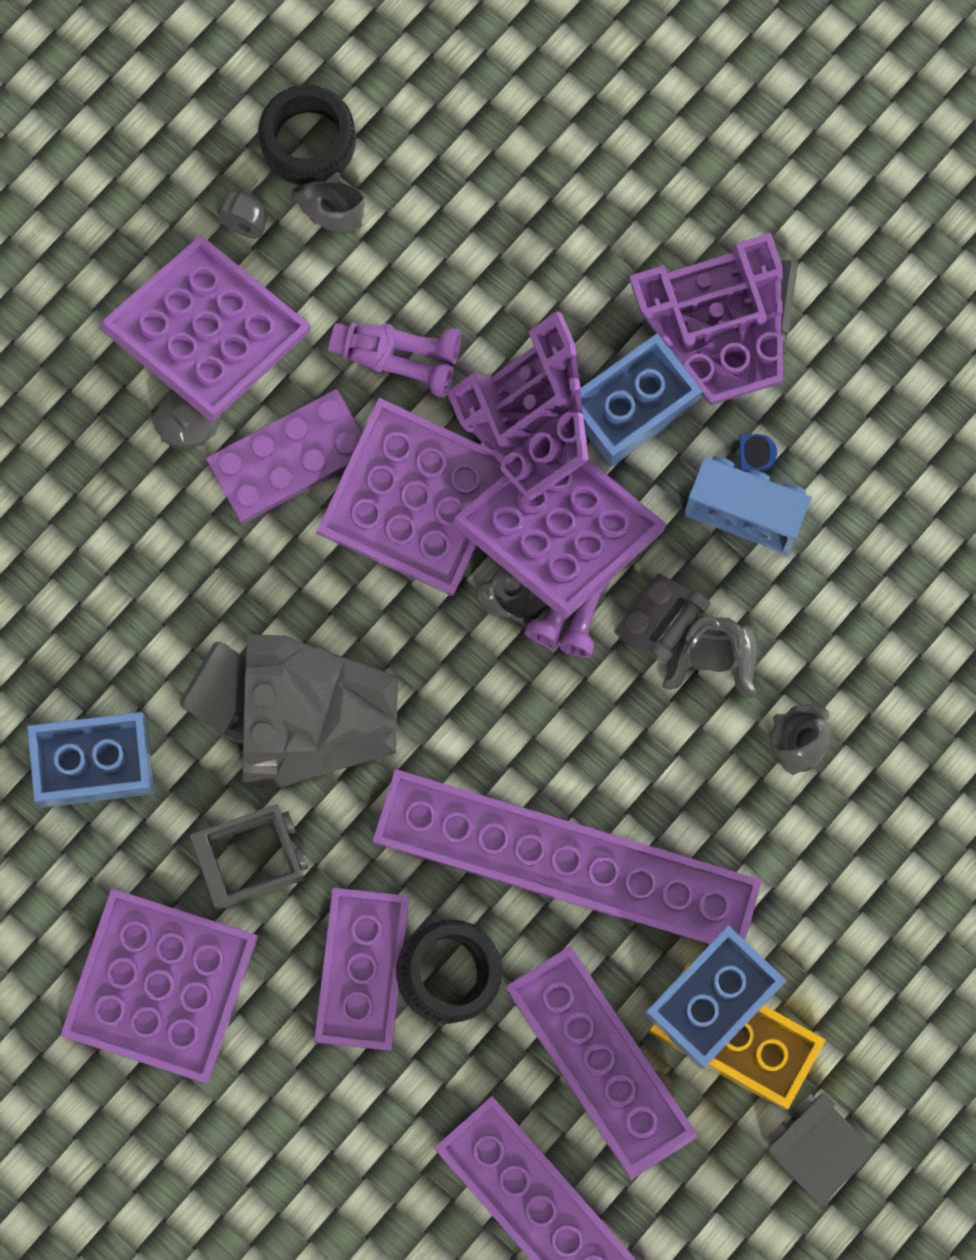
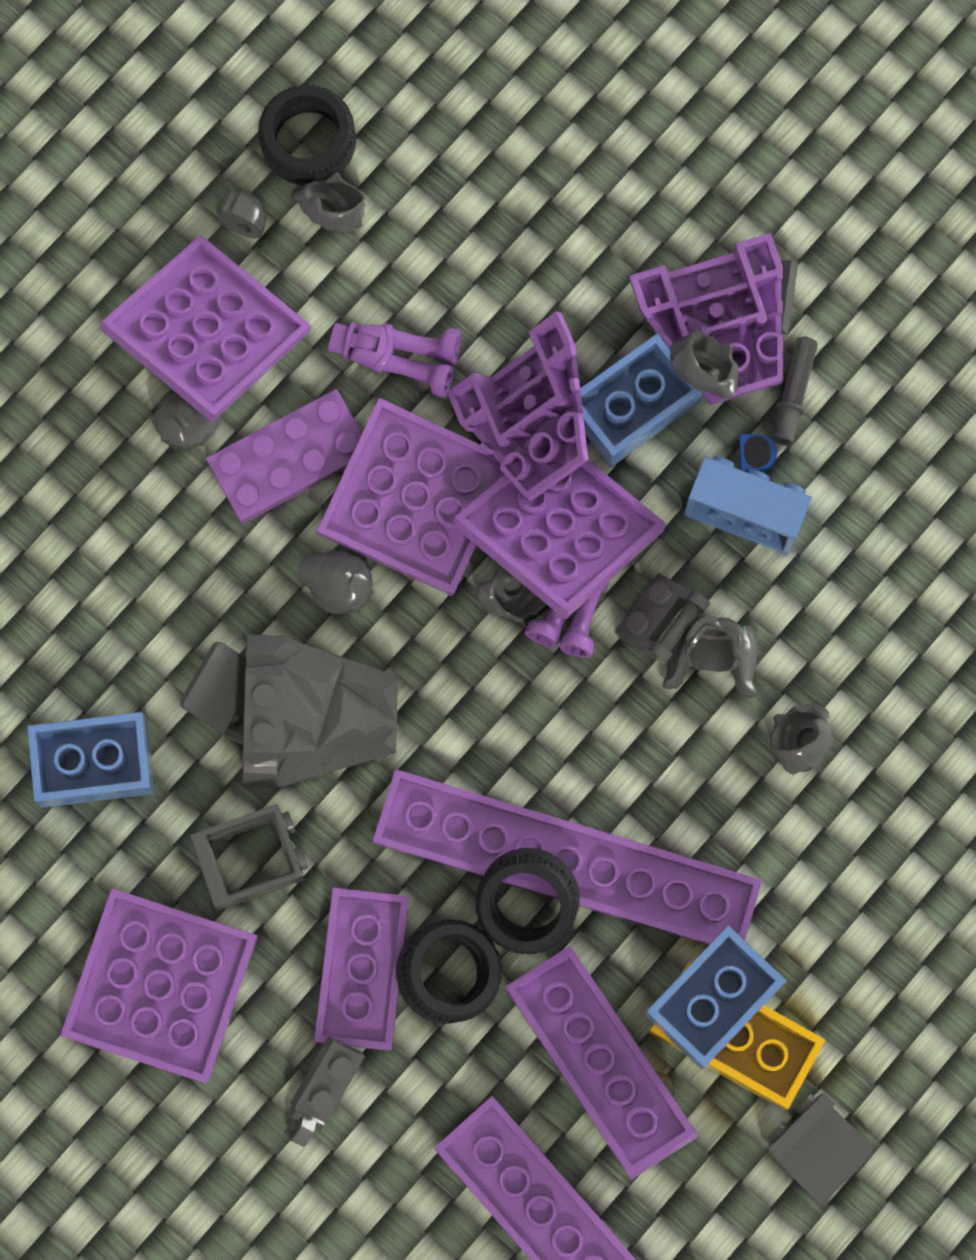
none -> dark grey hinge [285,1036,365,1147]
none -> dark grey hair [298,550,374,614]
none -> black tyre [476,848,580,954]
none -> dark grey hair [670,330,739,399]
none -> dark grey axle [771,336,818,446]

